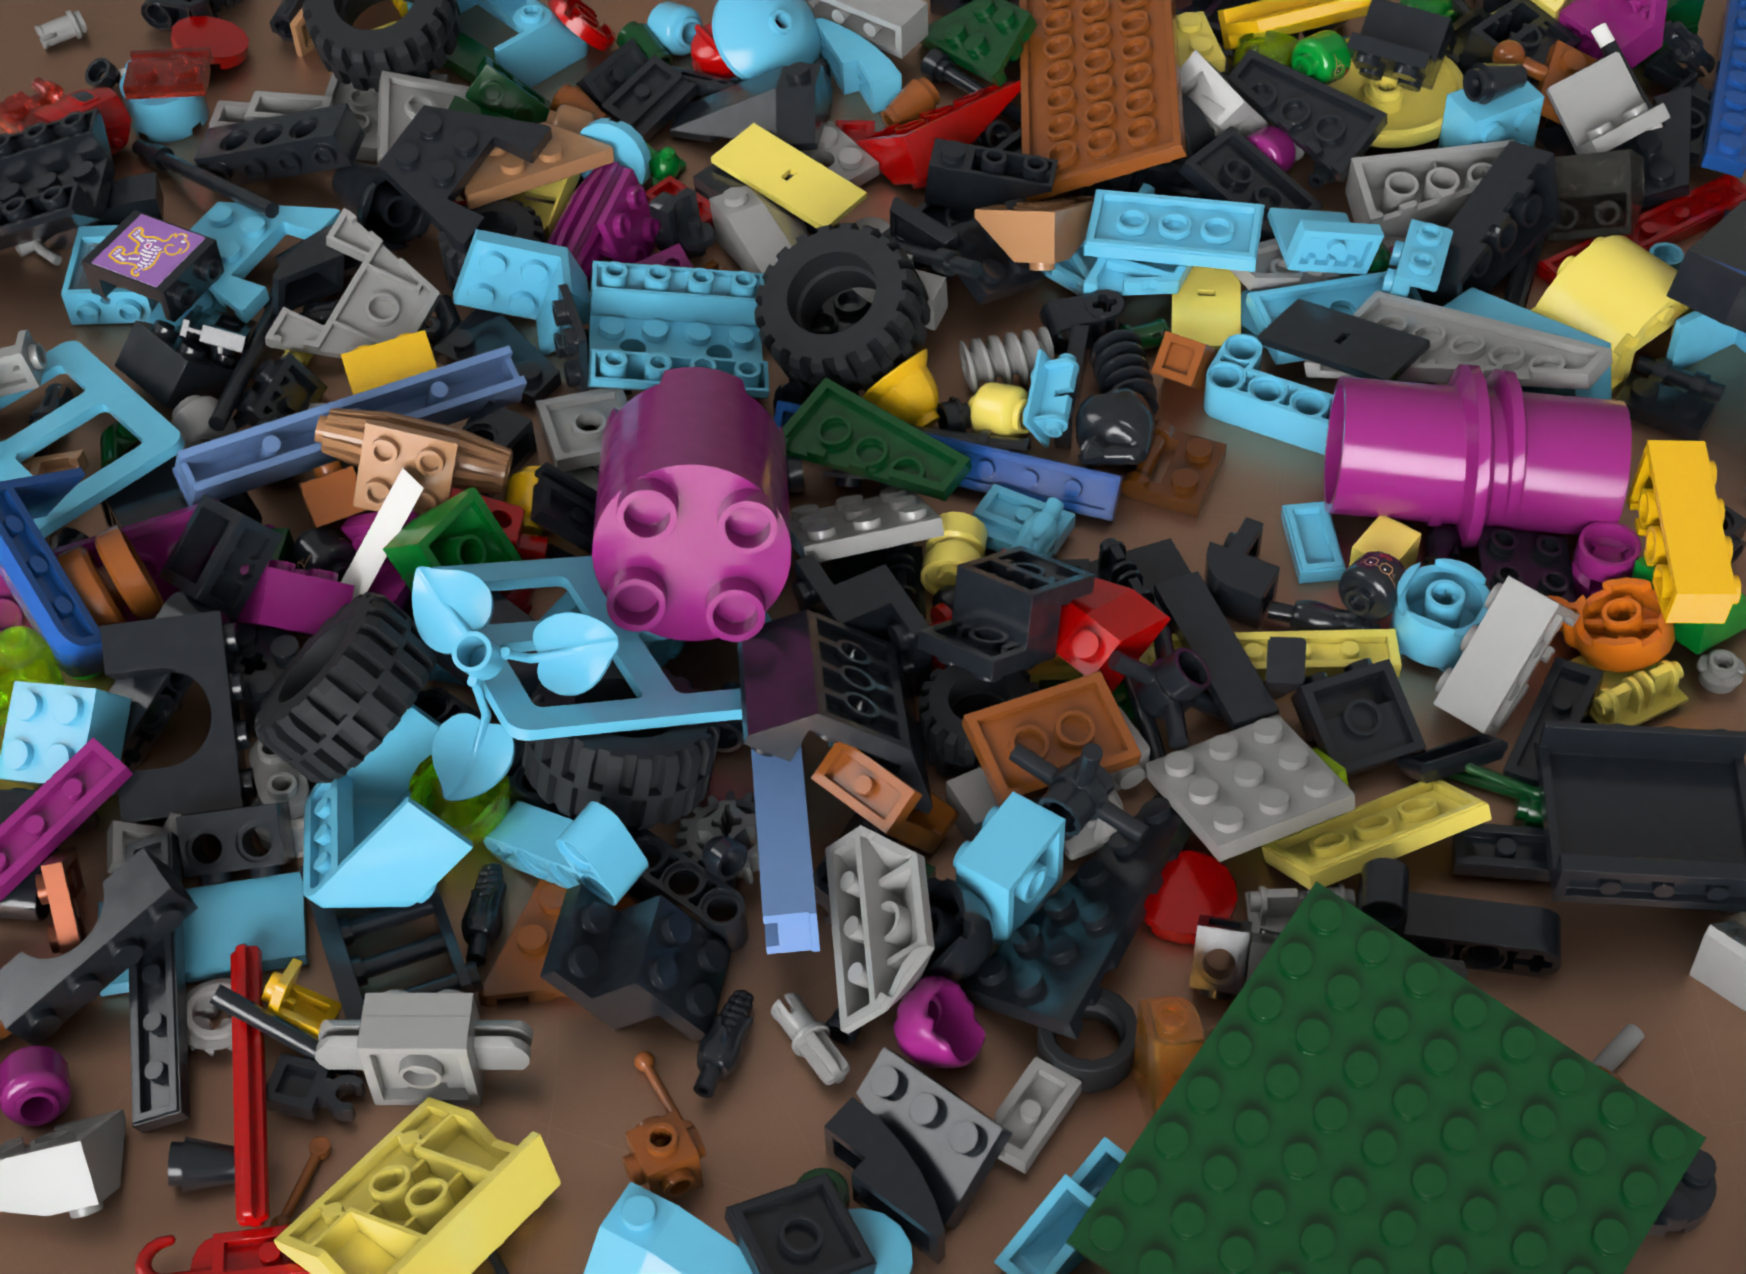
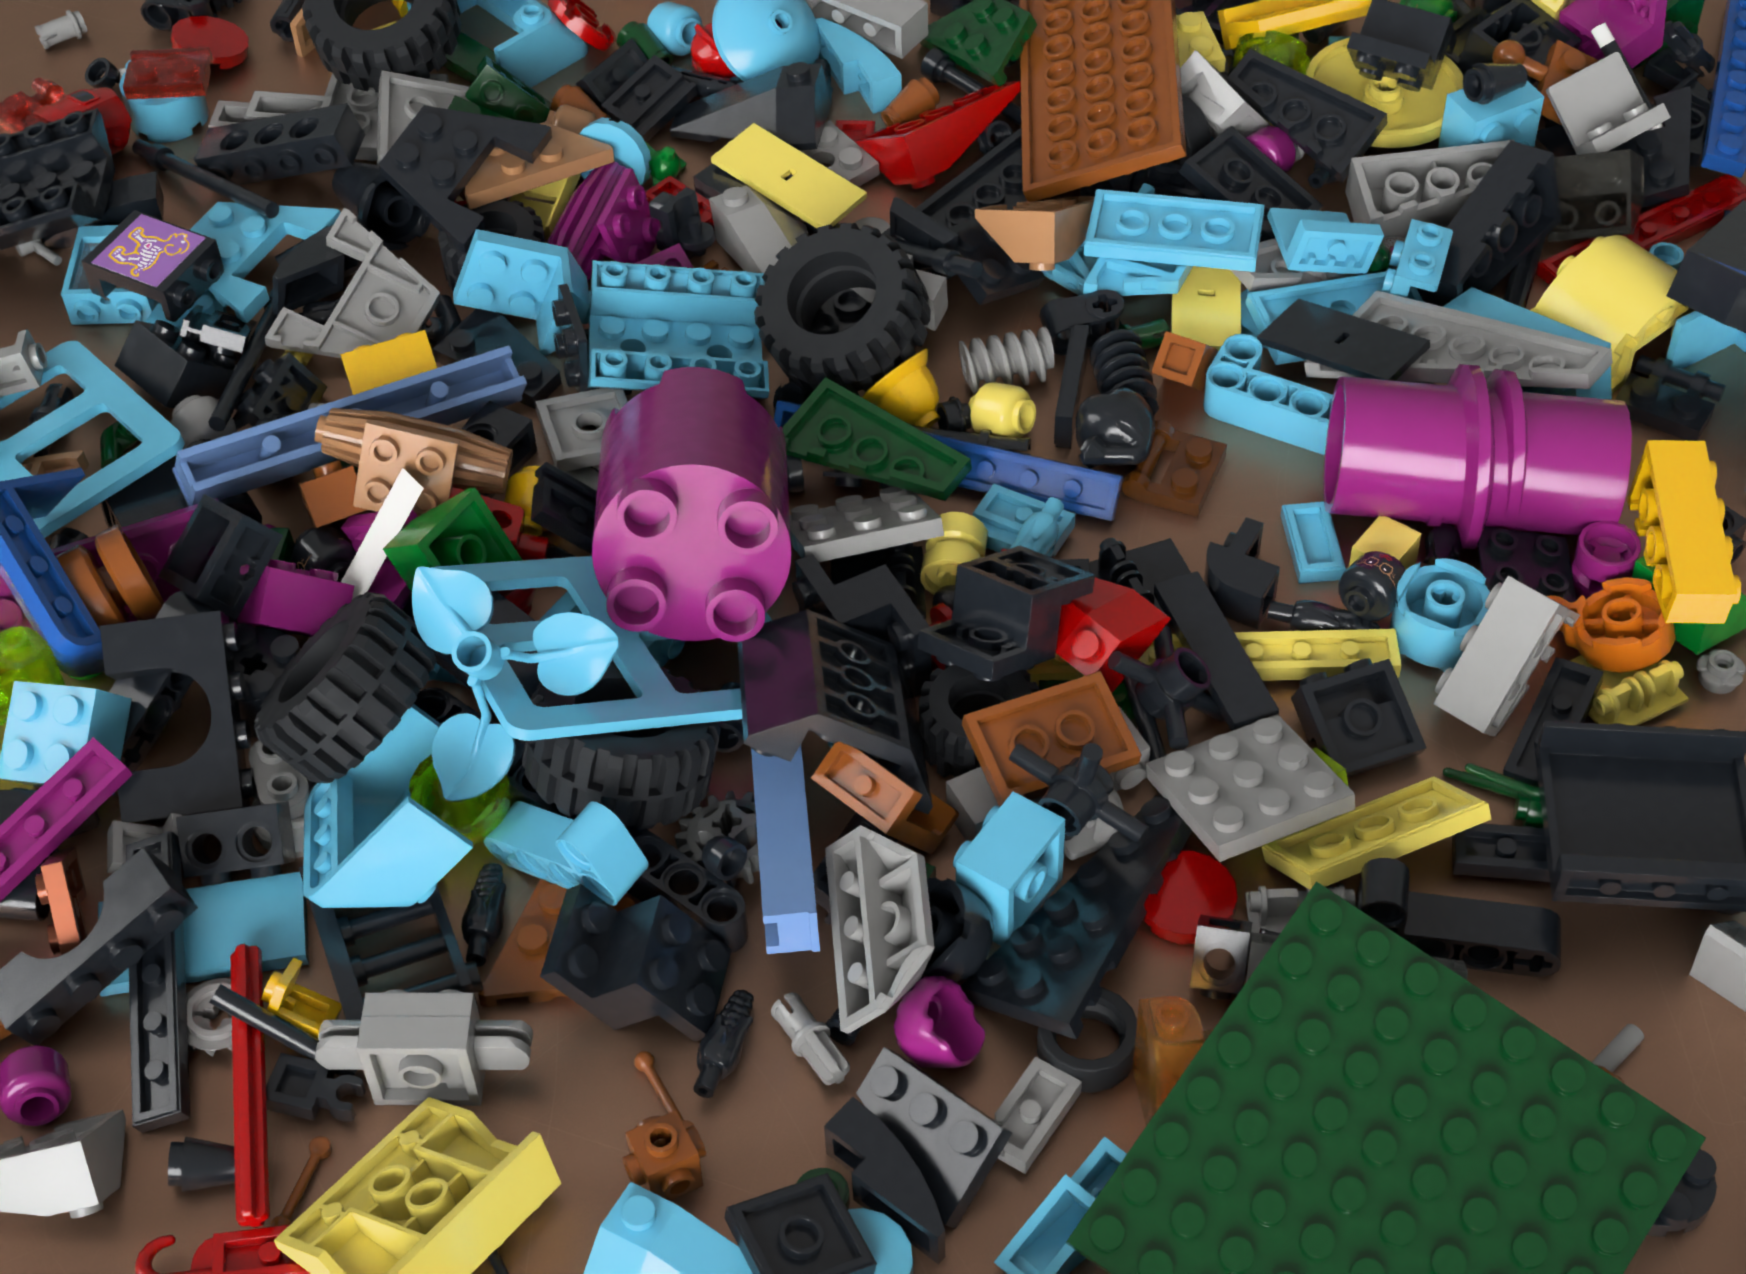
black slope [924,138,1058,210] -> none
medium azure hinge [1023,349,1080,448] -> none
black slope [1266,637,1306,700] -> none
green head [1291,30,1351,85] -> none
black tile [1396,733,1508,783] -> none

